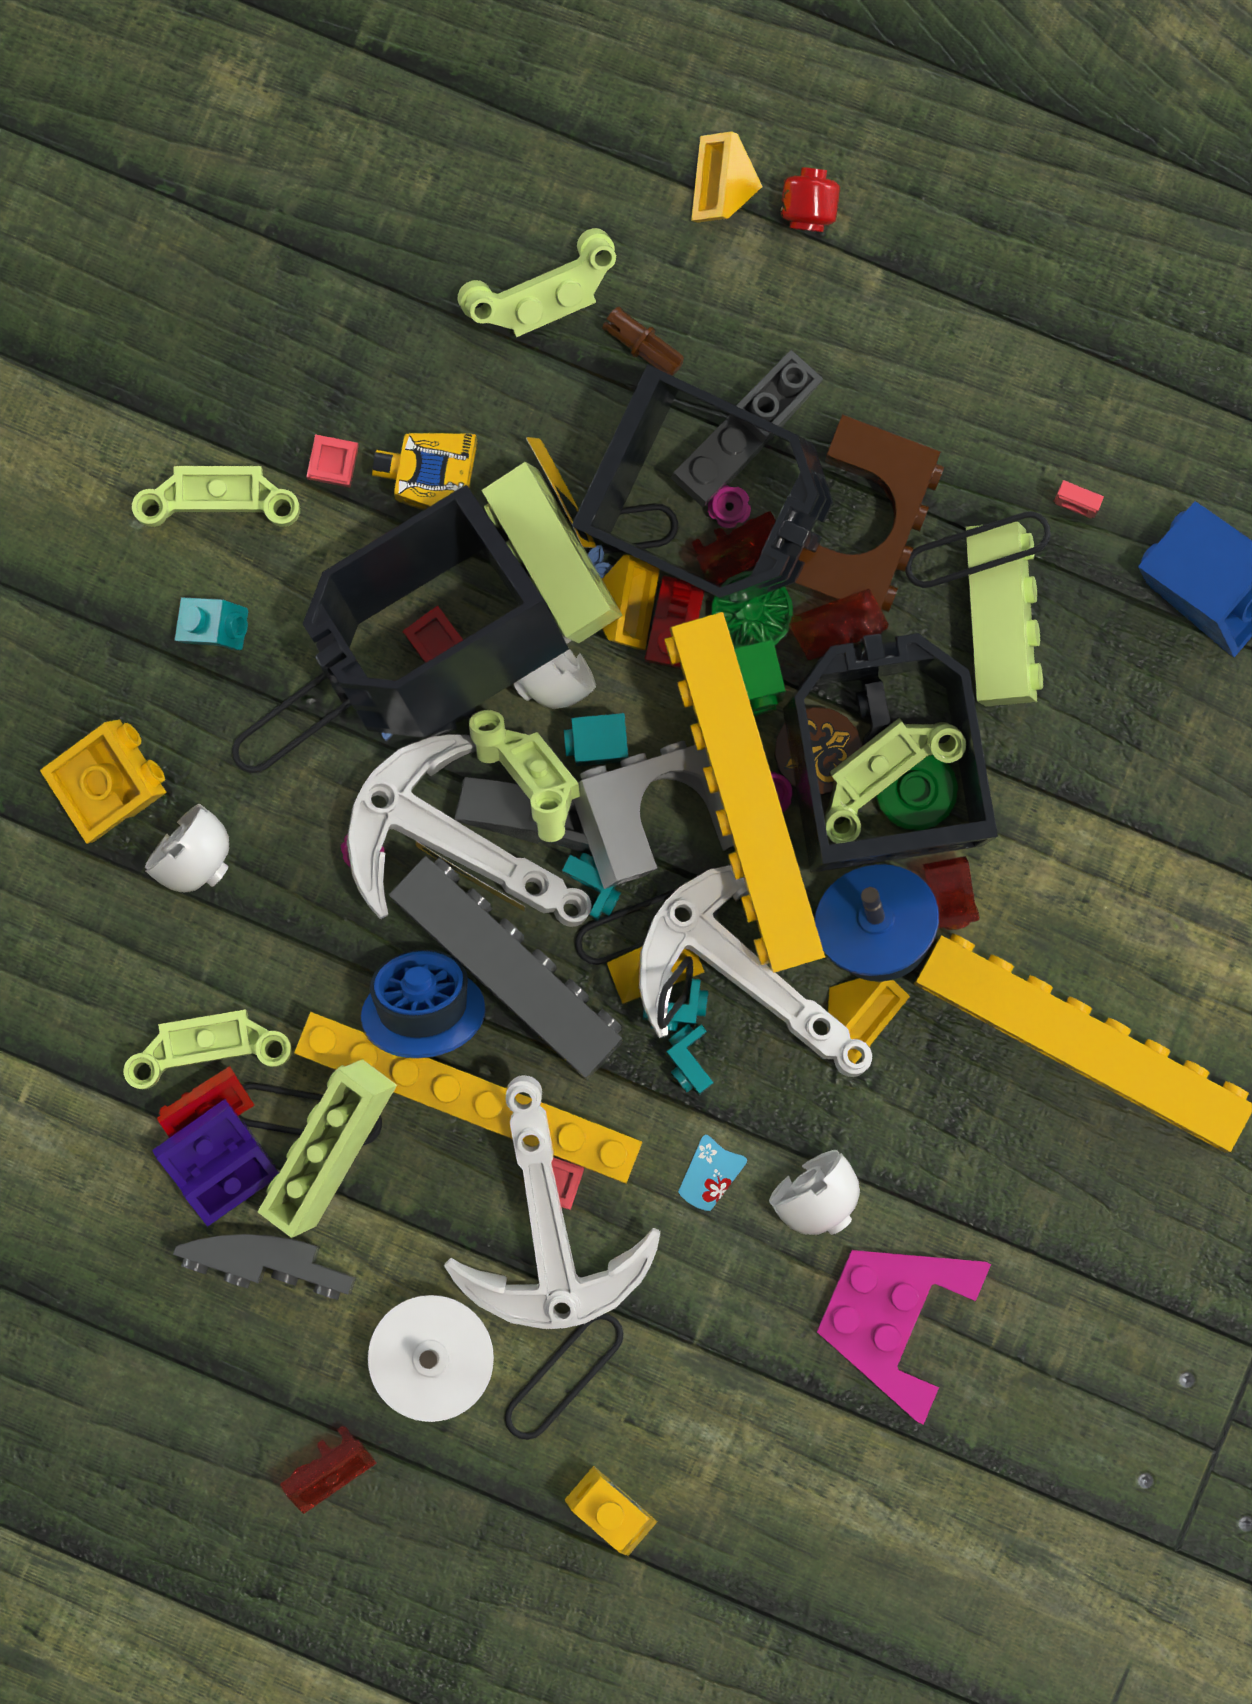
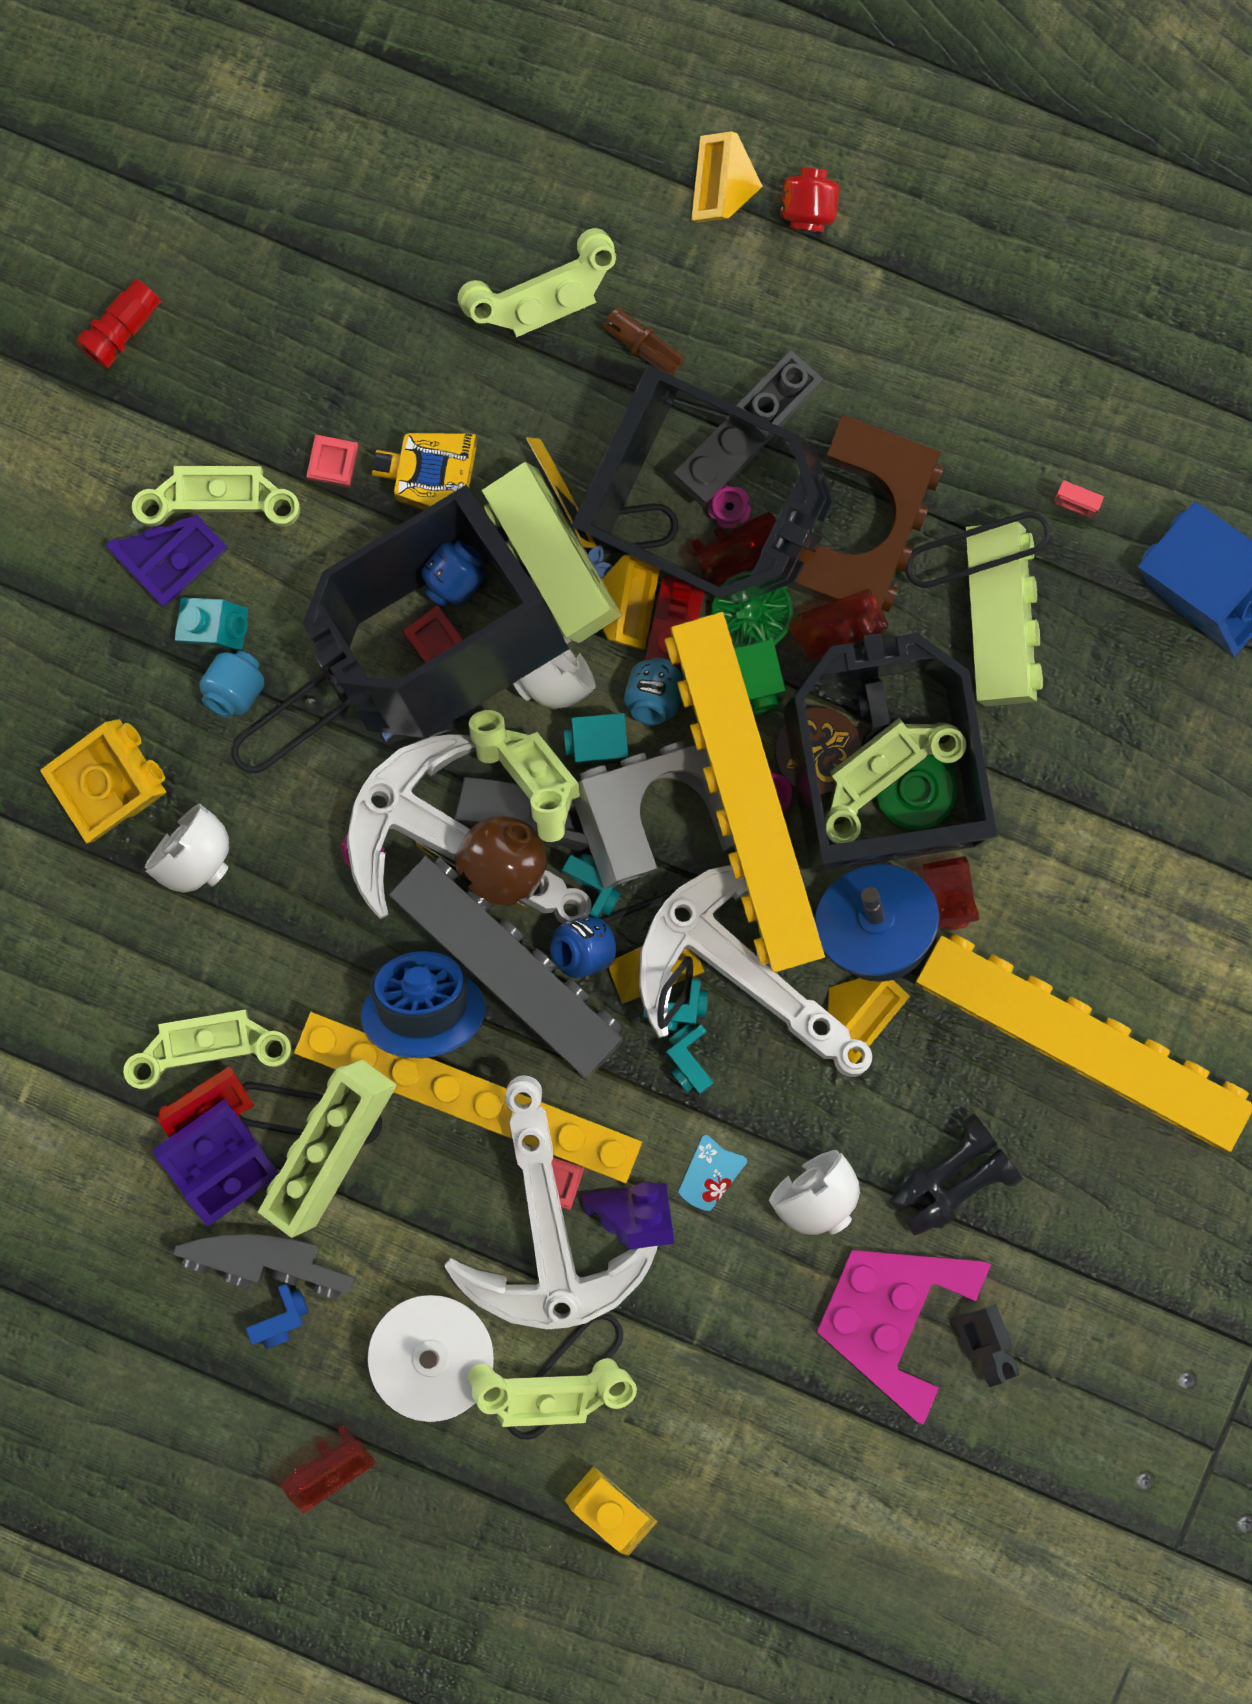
none -> red axle [75,279,161,370]
none -> dark purple wing [105,515,228,609]
none -> dark azure head [199,651,265,718]
none -> blue bracket [246,1283,309,1349]
none -> blue head [421,539,486,606]
none -> reddish brown cylinder [455,815,547,906]
none -> yellowish green plate [467,1358,637,1427]
none -> blue head [550,916,616,978]
none -> dark purple wing [582,1182,675,1249]
none -> dark azure head [623,657,685,725]
none -> black piece [889,1113,1024,1236]
none -> black plate [953,1304,1019,1387]

